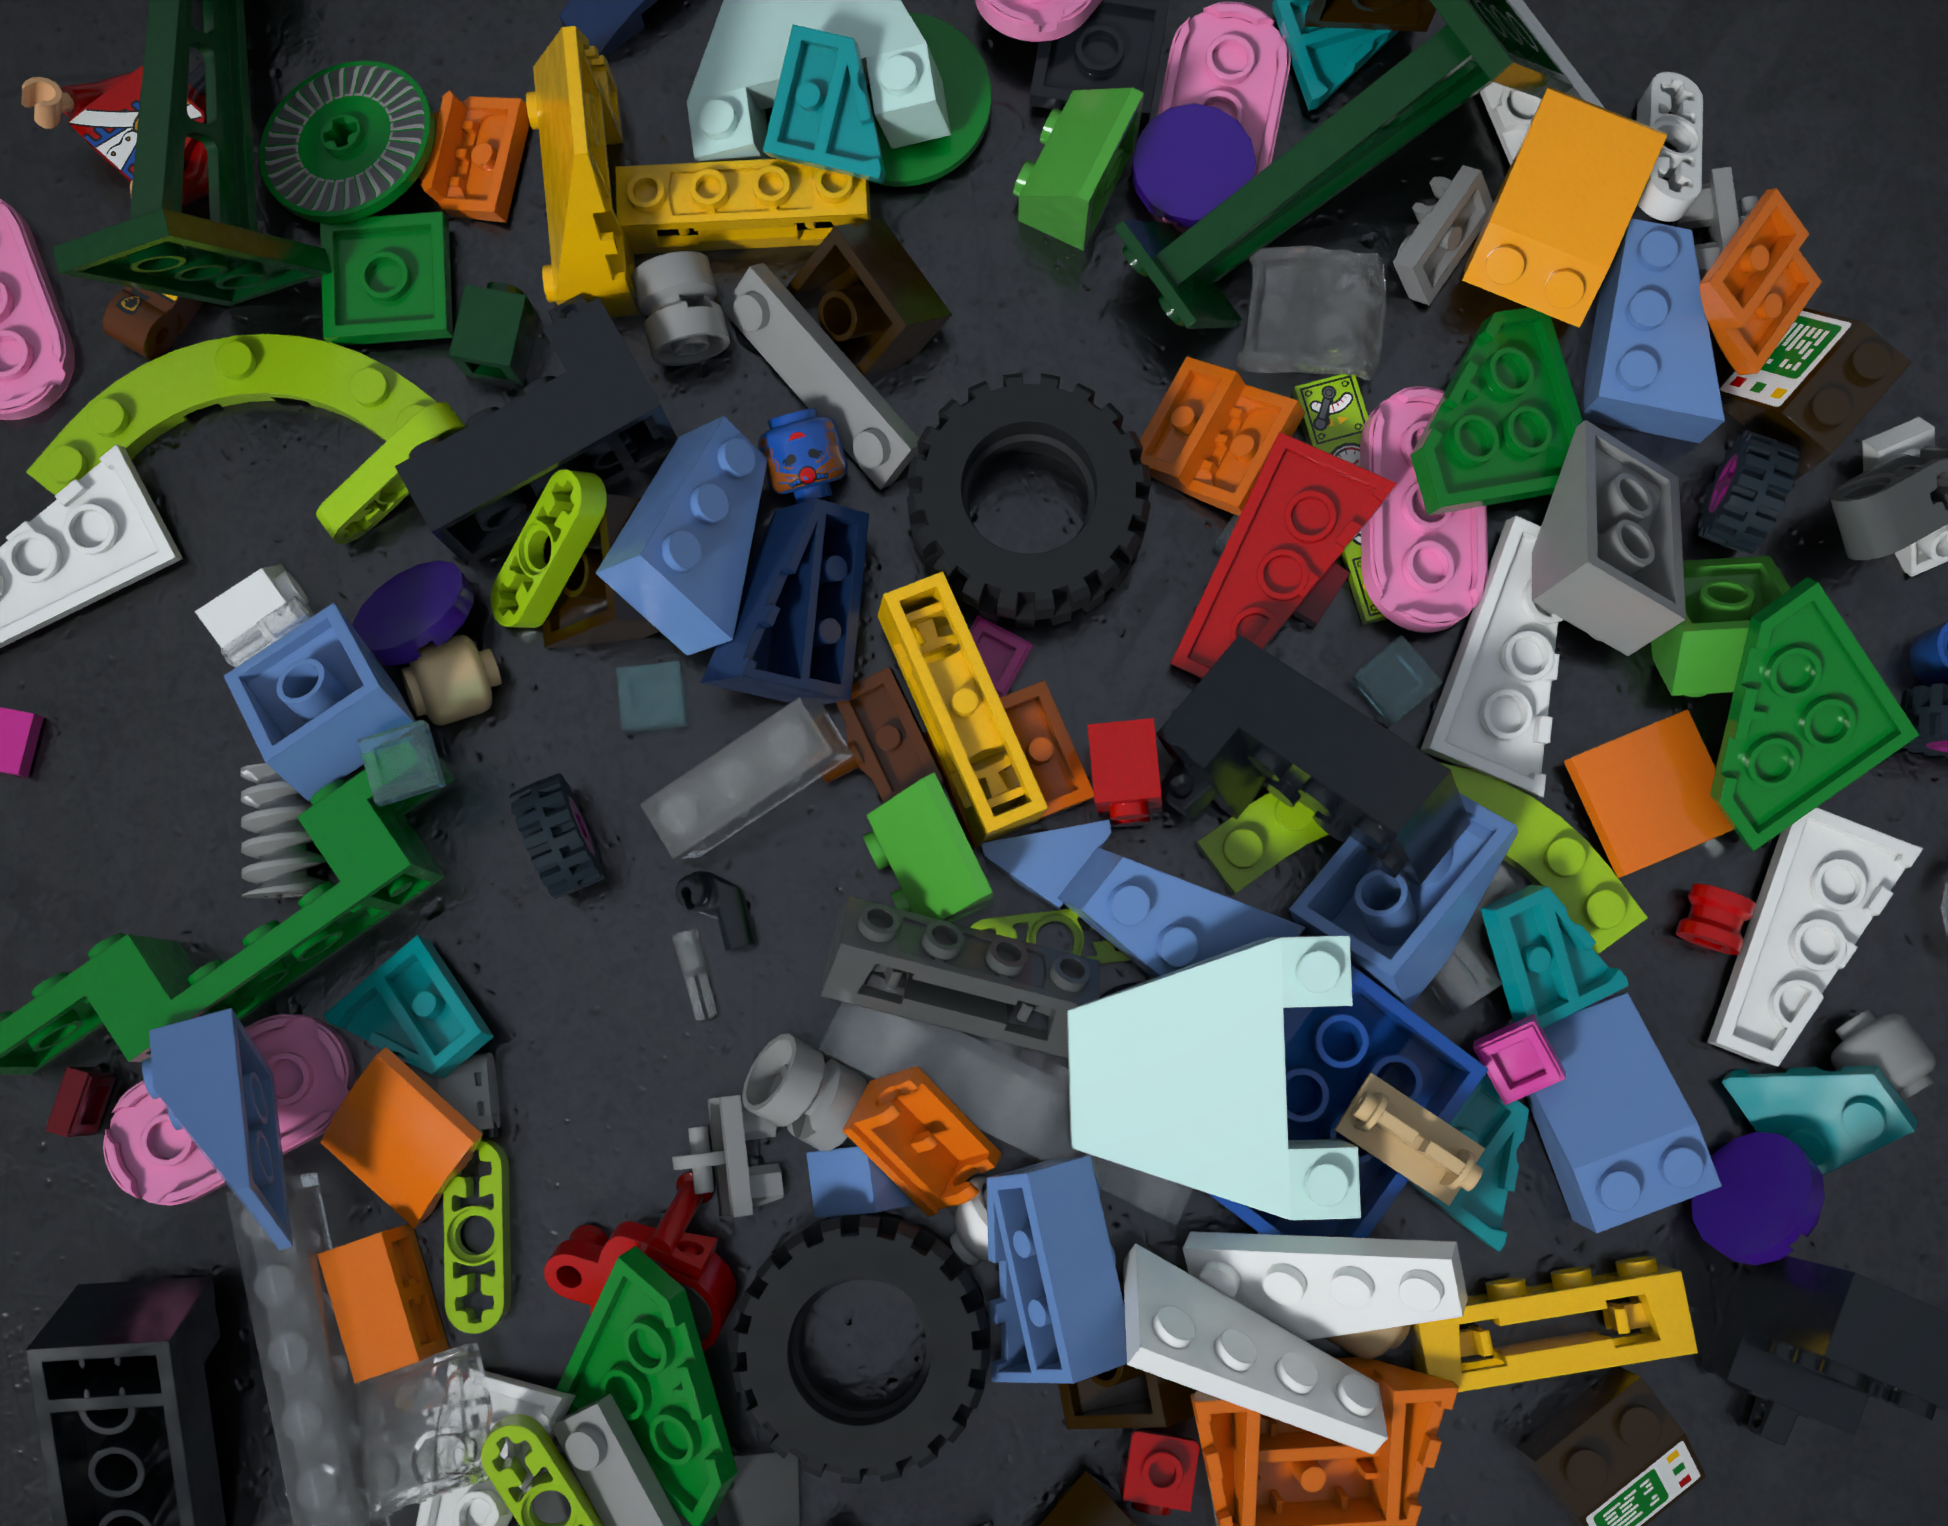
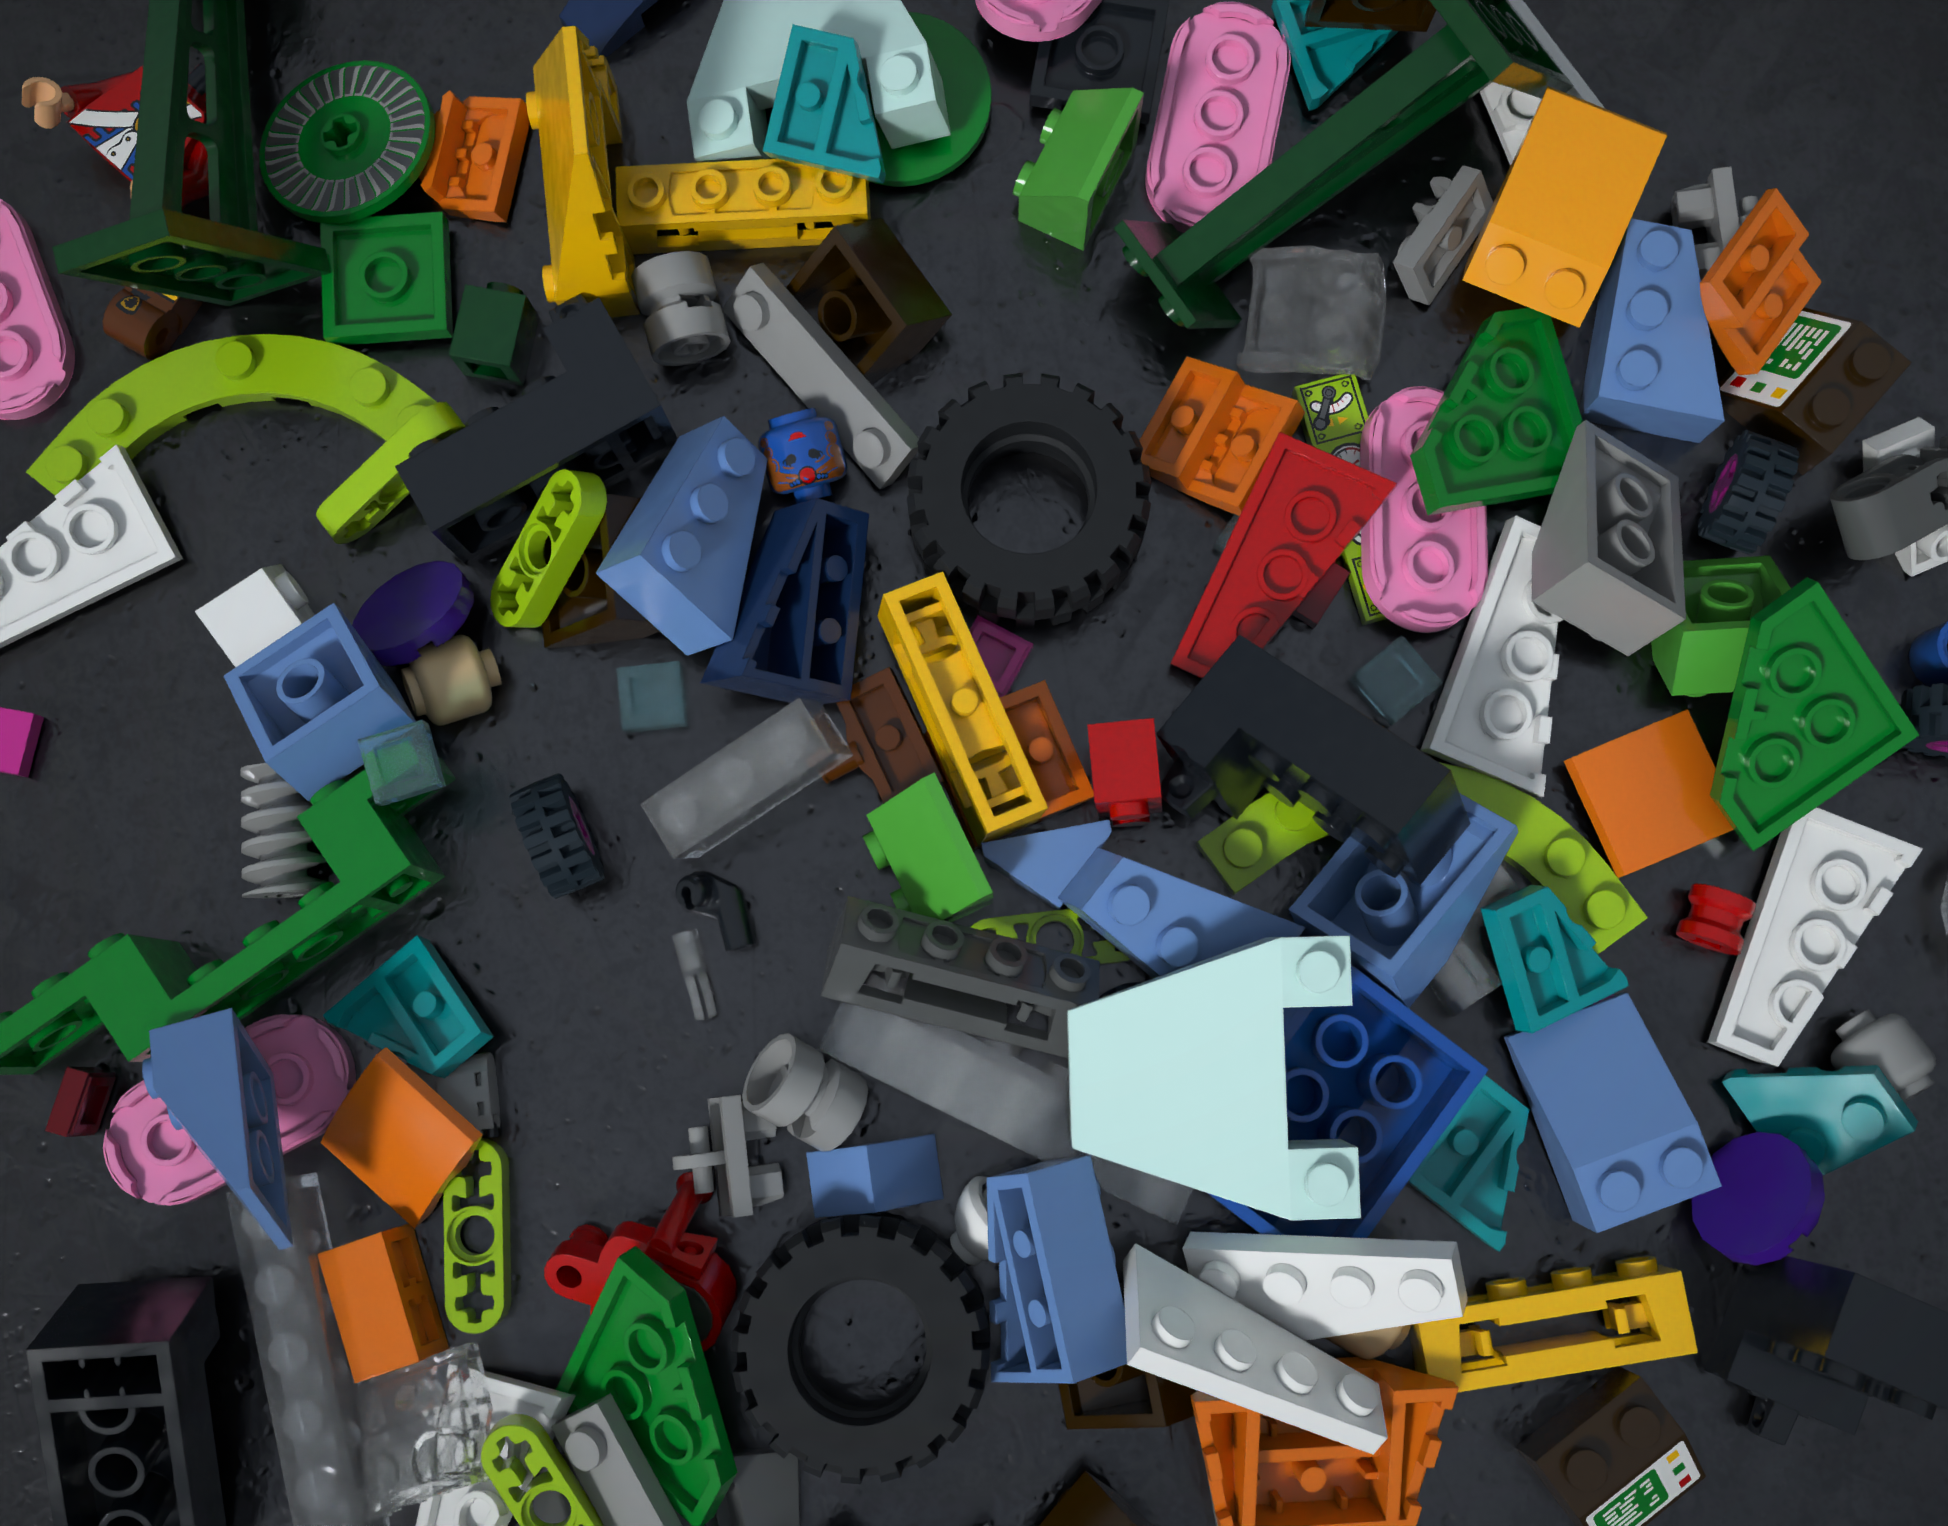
clear pin [221,596,311,667] -> none
orange hinge [842,1066,1002,1217] -> none
red bracket [1118,1429,1200,1516] -> none
dark purple tile [1131,103,1256,228] -> none
tan hinge [1334,1073,1485,1206] -> none
dark pink tile [1473,1014,1566,1105] -> none
white beam [1637,72,1703,222] -> none

